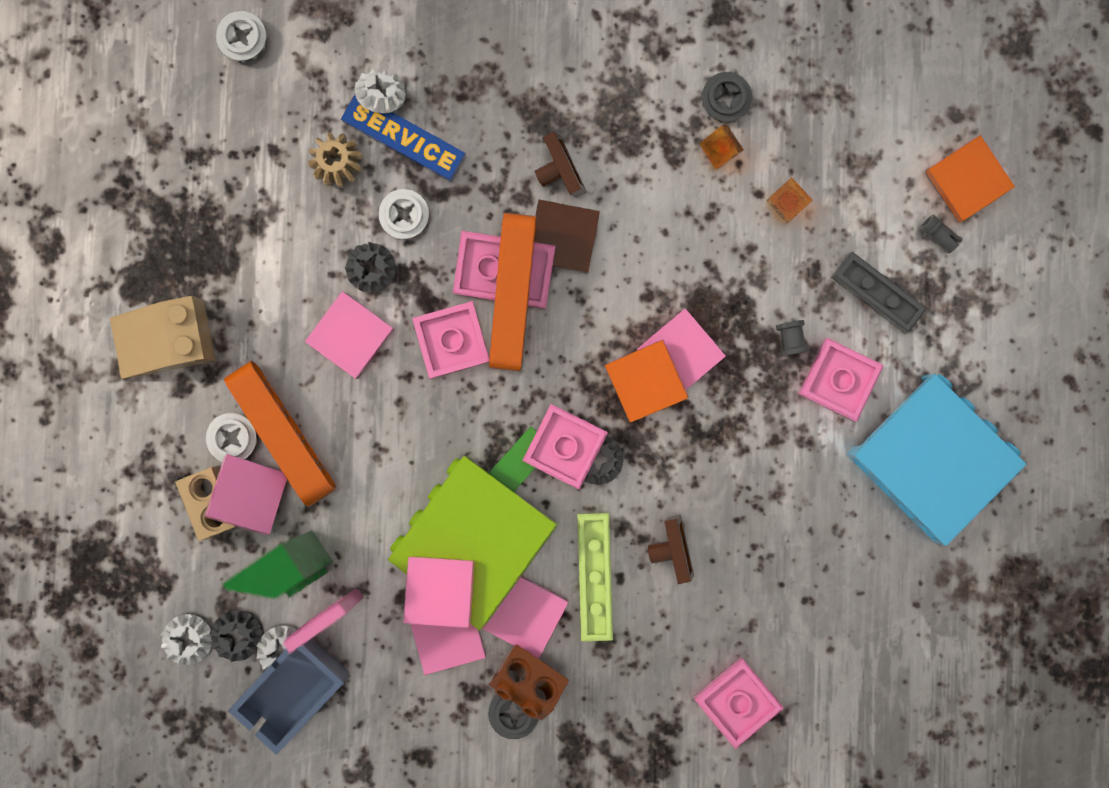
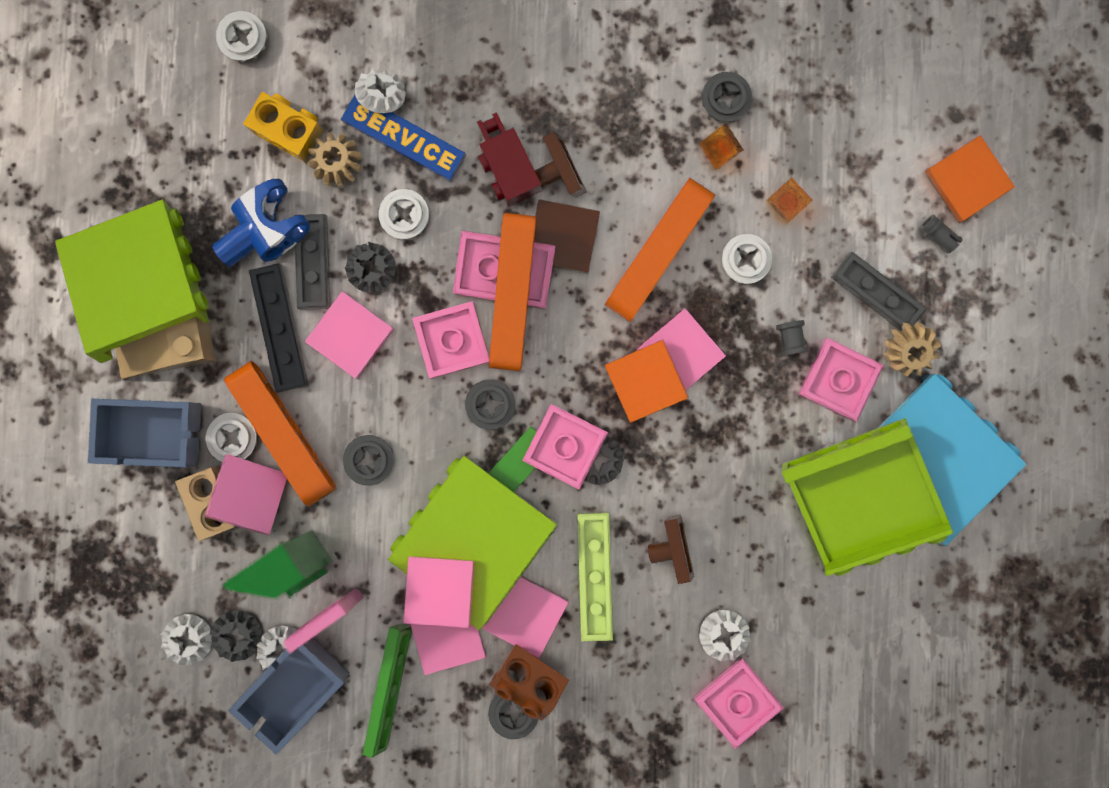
none -> lime panel [55,199,209,363]
none -> sand blue piece [88,398,201,467]
none -> blue connector [213,179,310,267]
none -> yellow brick [243,92,324,163]
none -> black tile [248,263,309,393]
none -> dark grey tile [294,214,331,310]
none -> dark grey gear [343,435,394,486]
none -> bright green tile [362,623,412,758]
none -> dark grey gear [465,379,515,430]
none -> dark red brick [477,112,542,207]
none -> orange beam [604,178,716,322]
none -> white gear [699,610,751,662]
none -> white gear [721,234,772,284]
none -> lime panel [781,418,954,576]
none -> tan gear [883,322,941,377]

